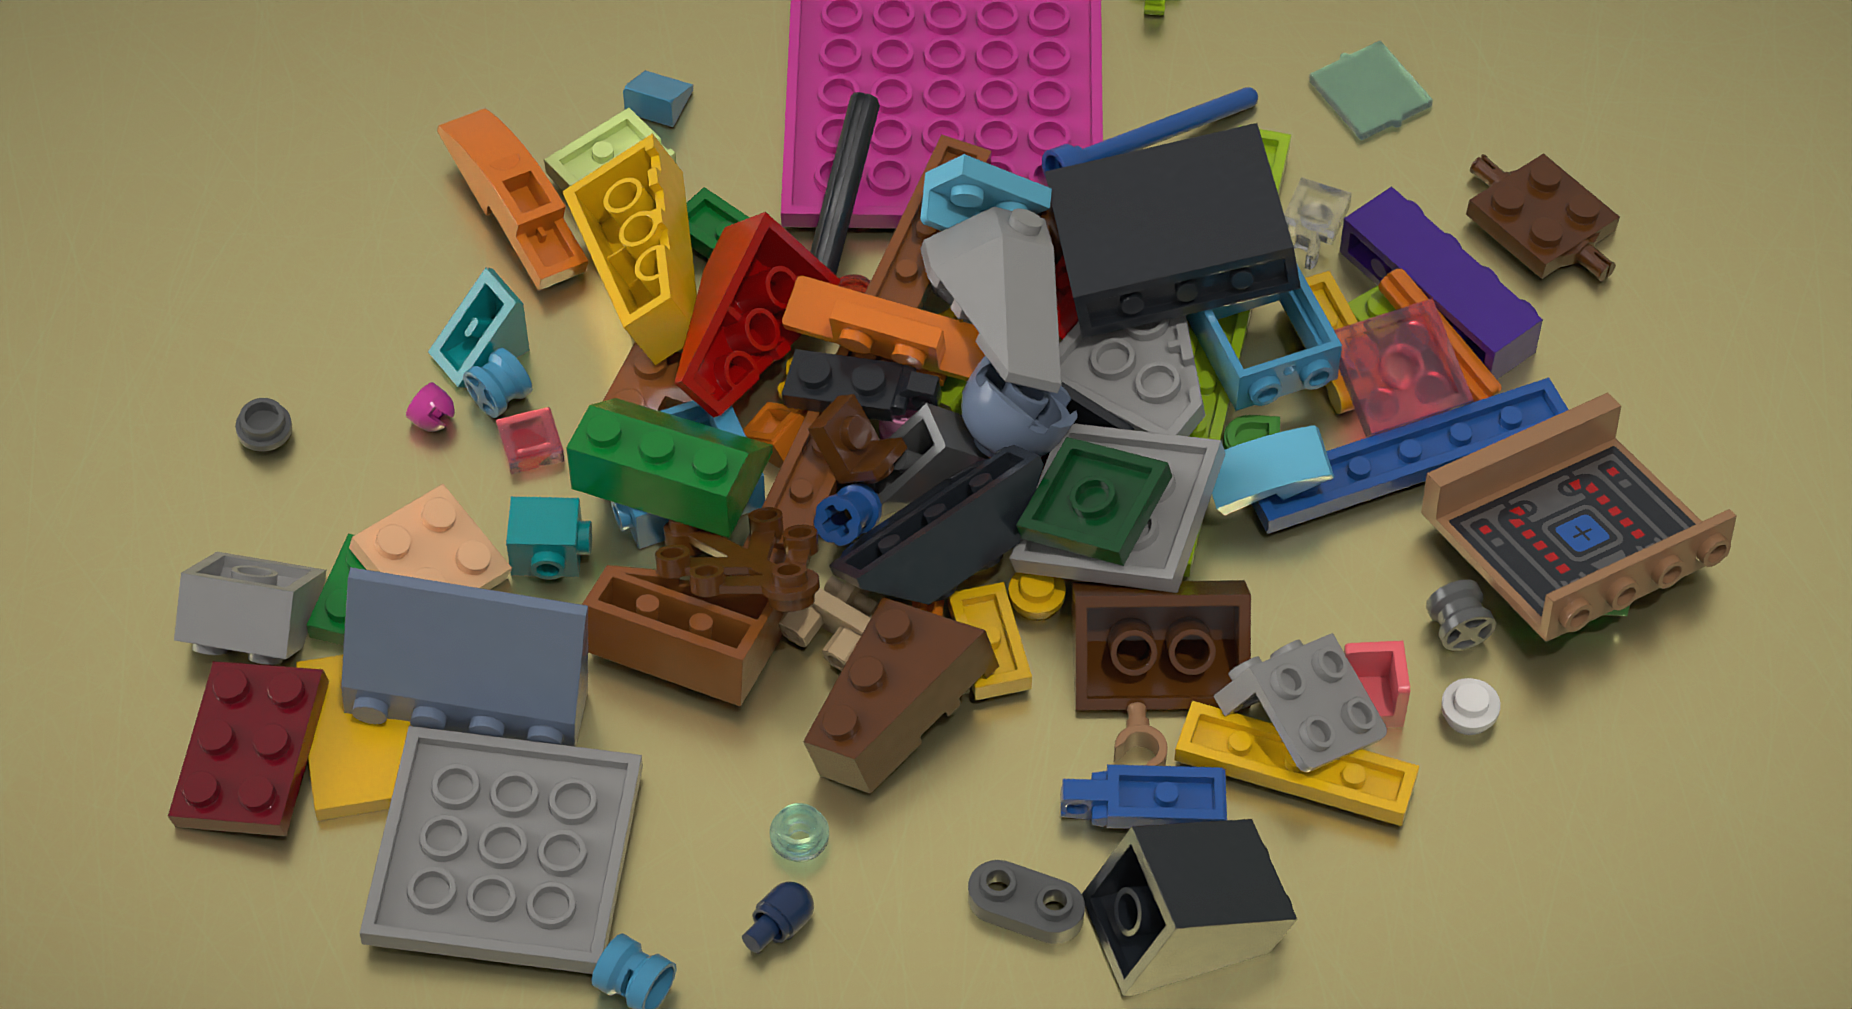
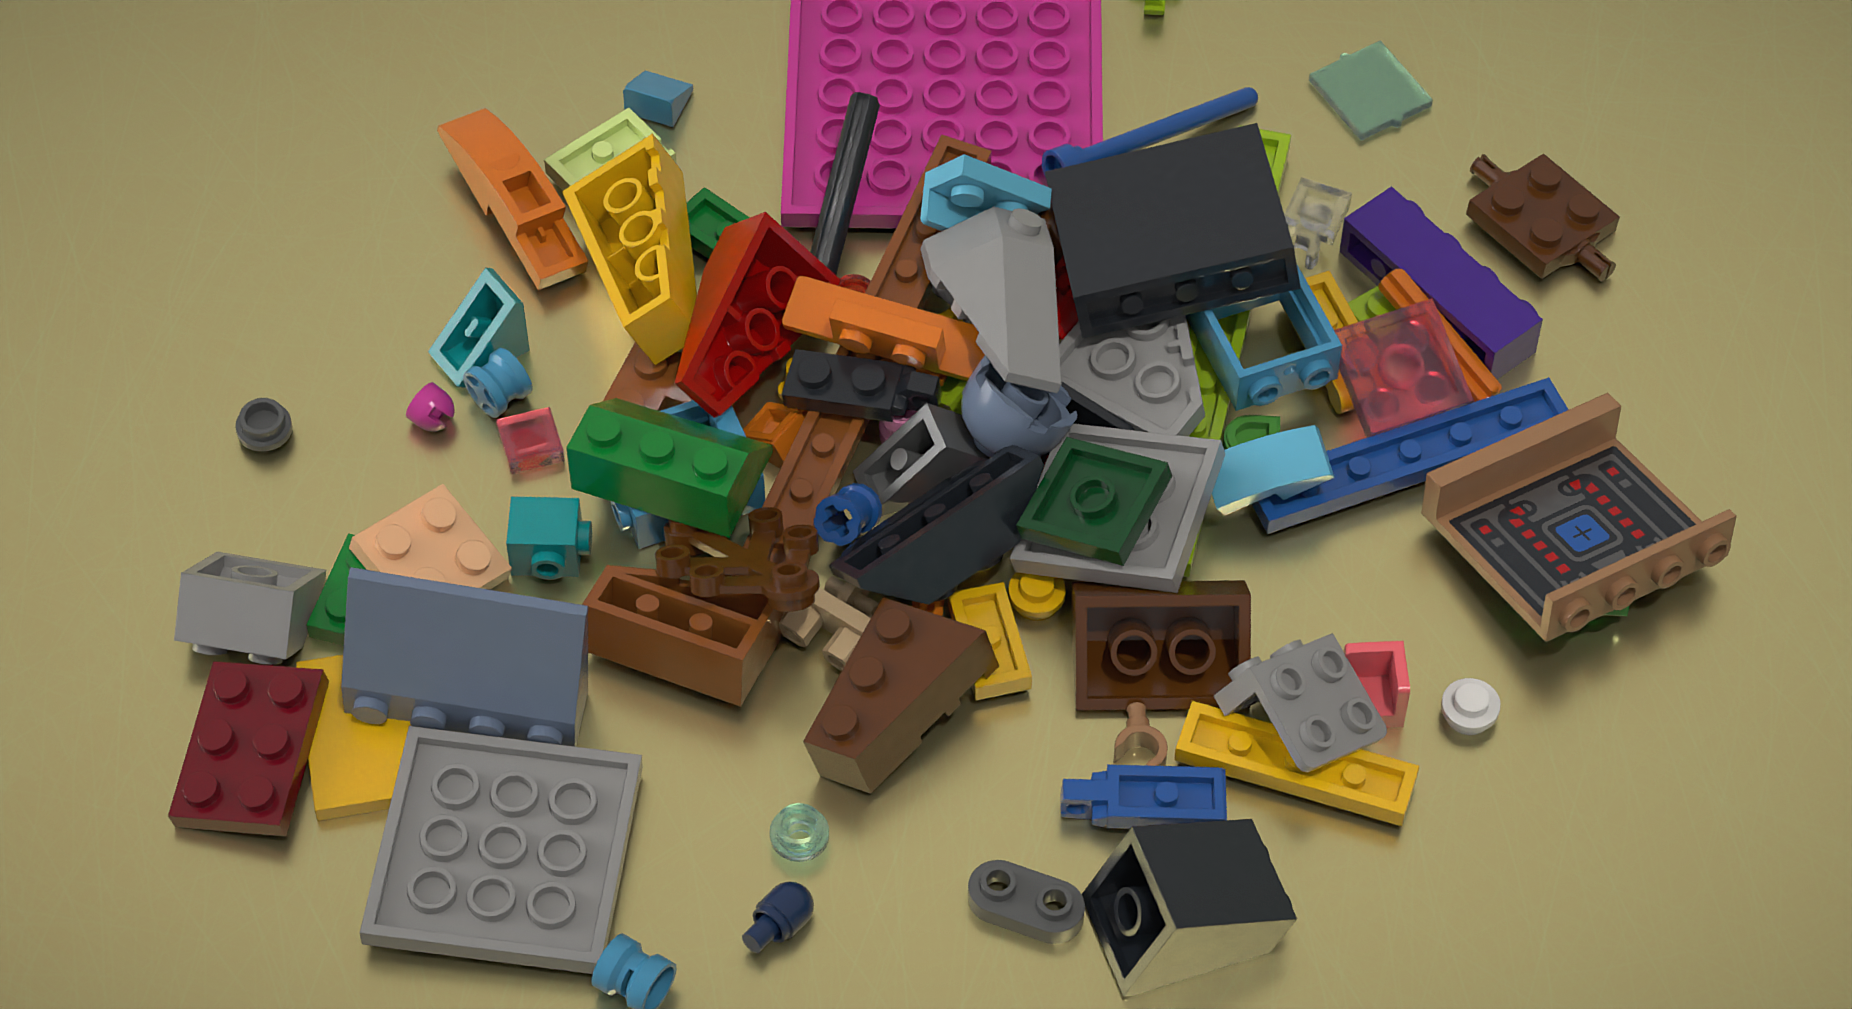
reddish brown bracket [808,394,907,484] -> none
dark grey wheel [1426,580,1497,651] -> none

